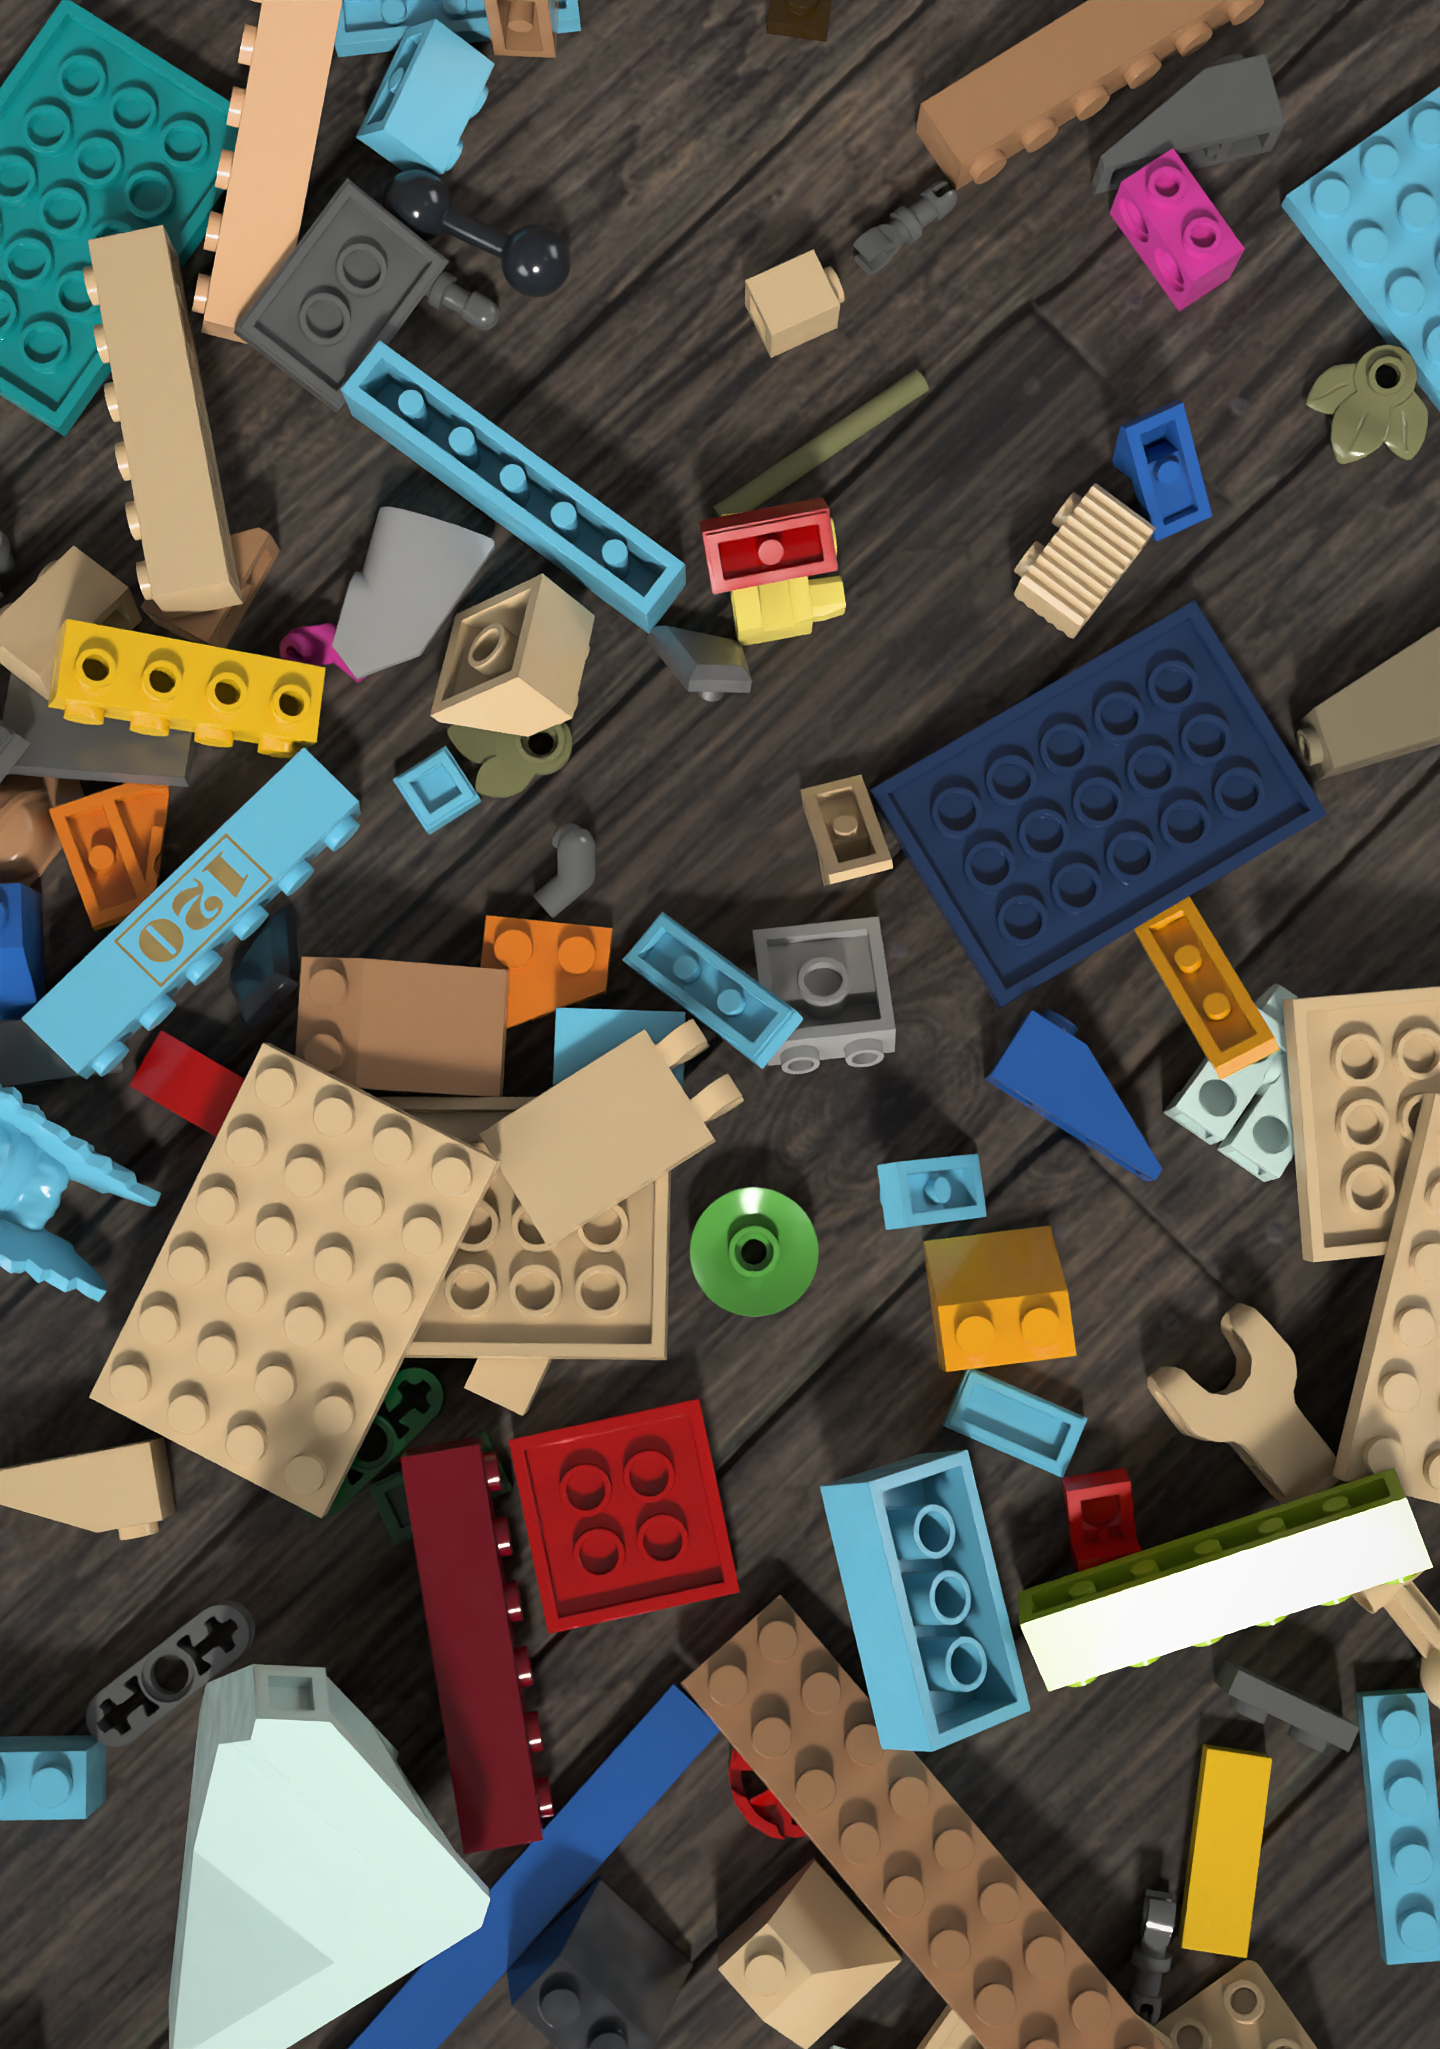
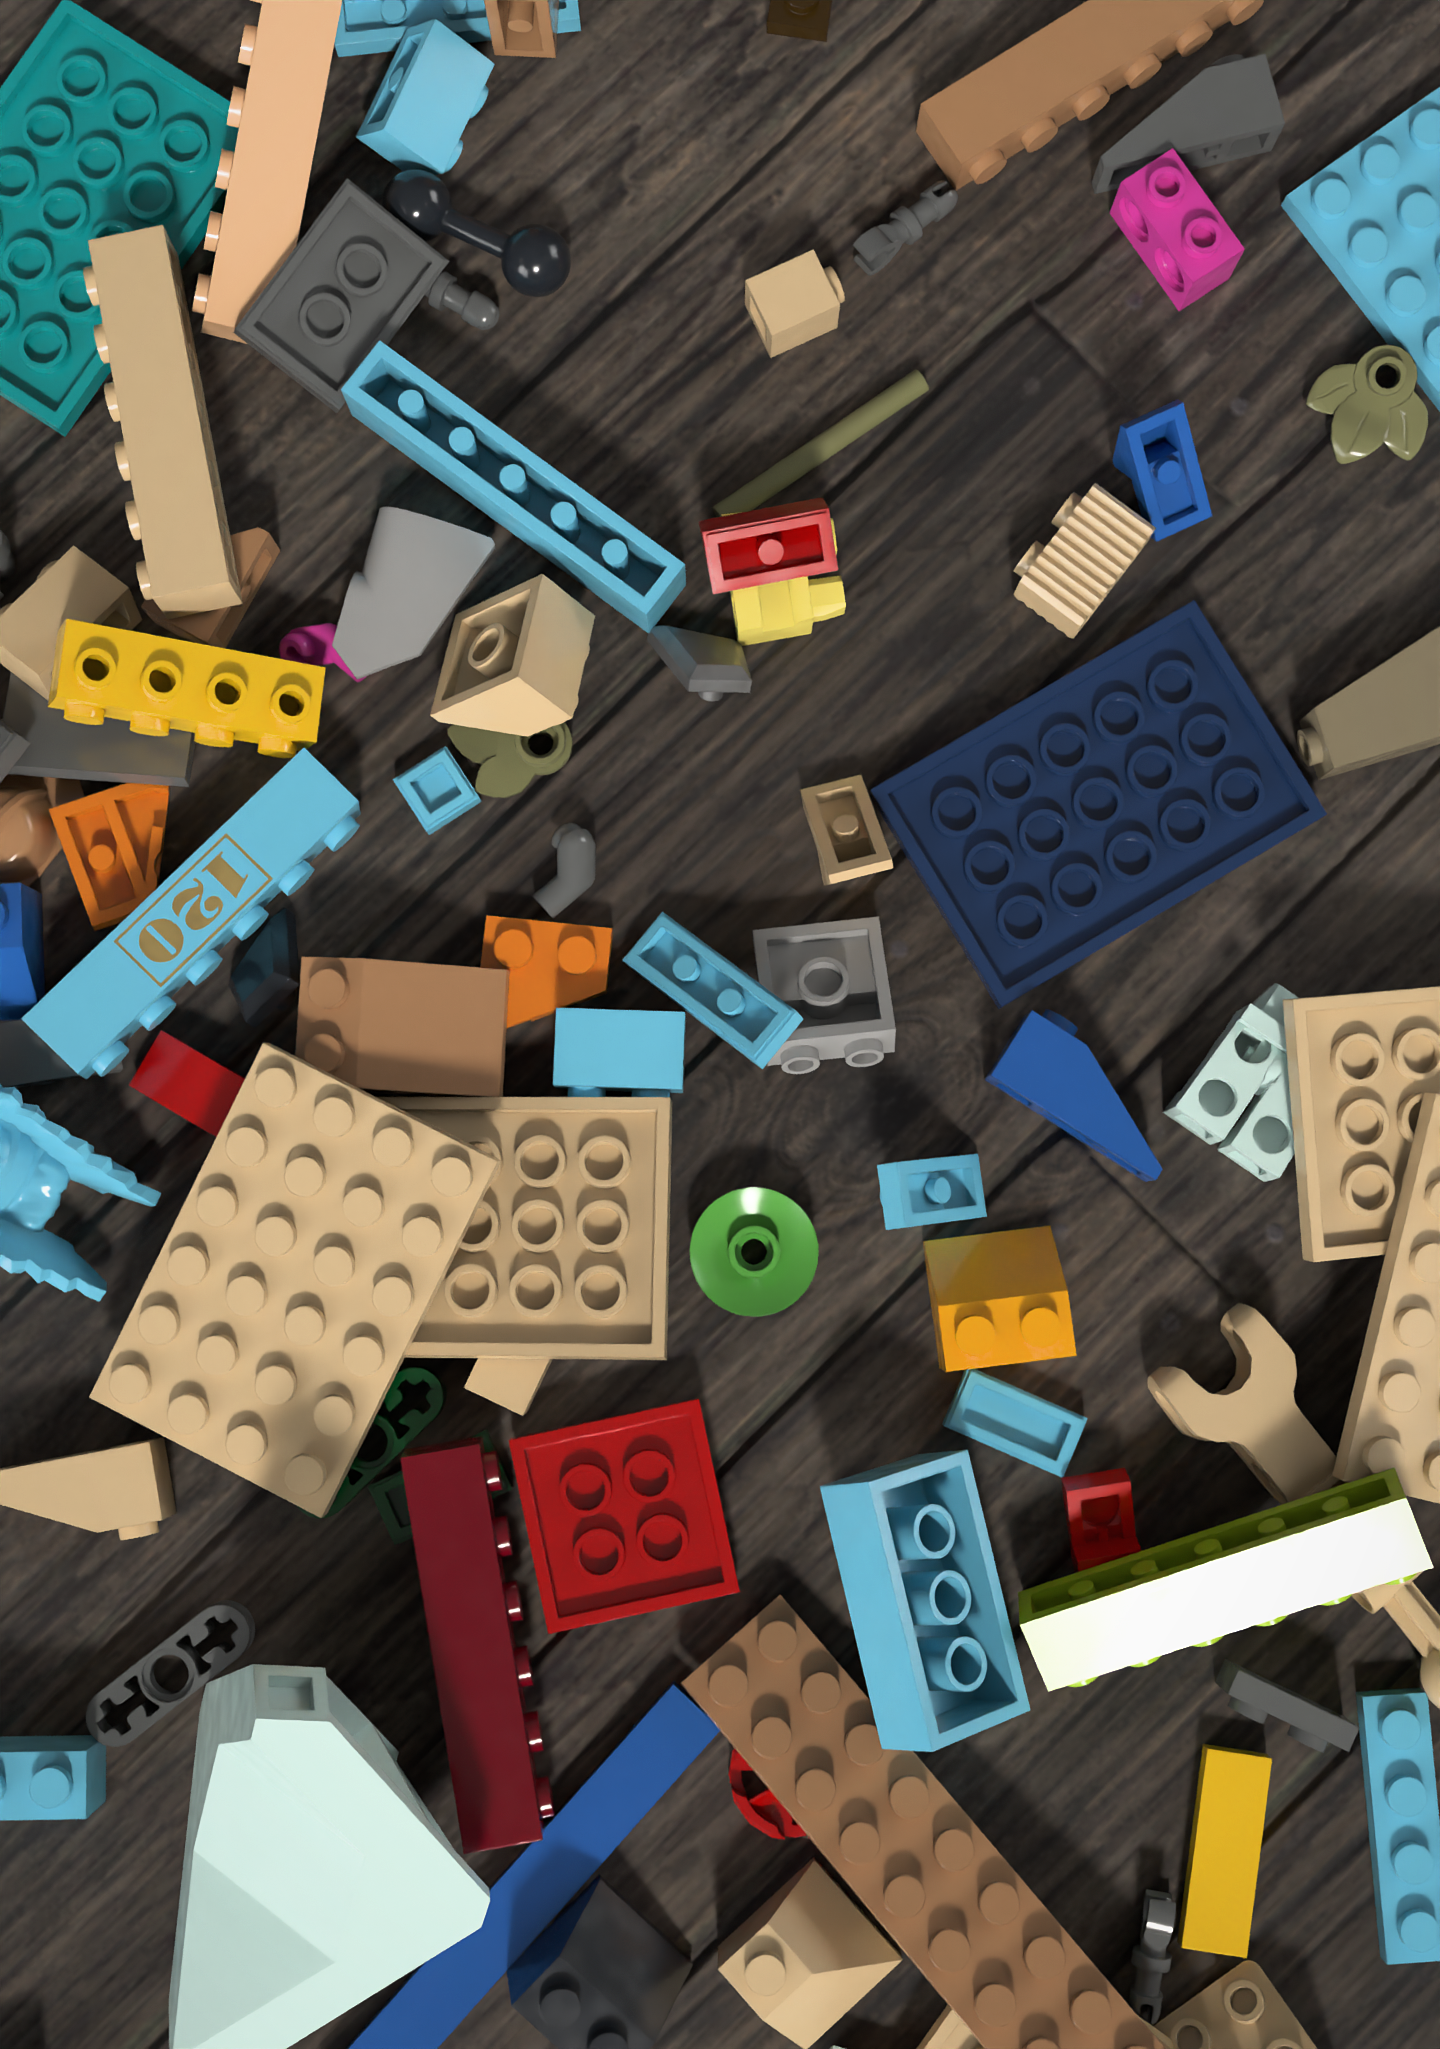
tan tile [479,1019,744,1246] -> none
light orange plate [1134,896,1279,1080] -> none

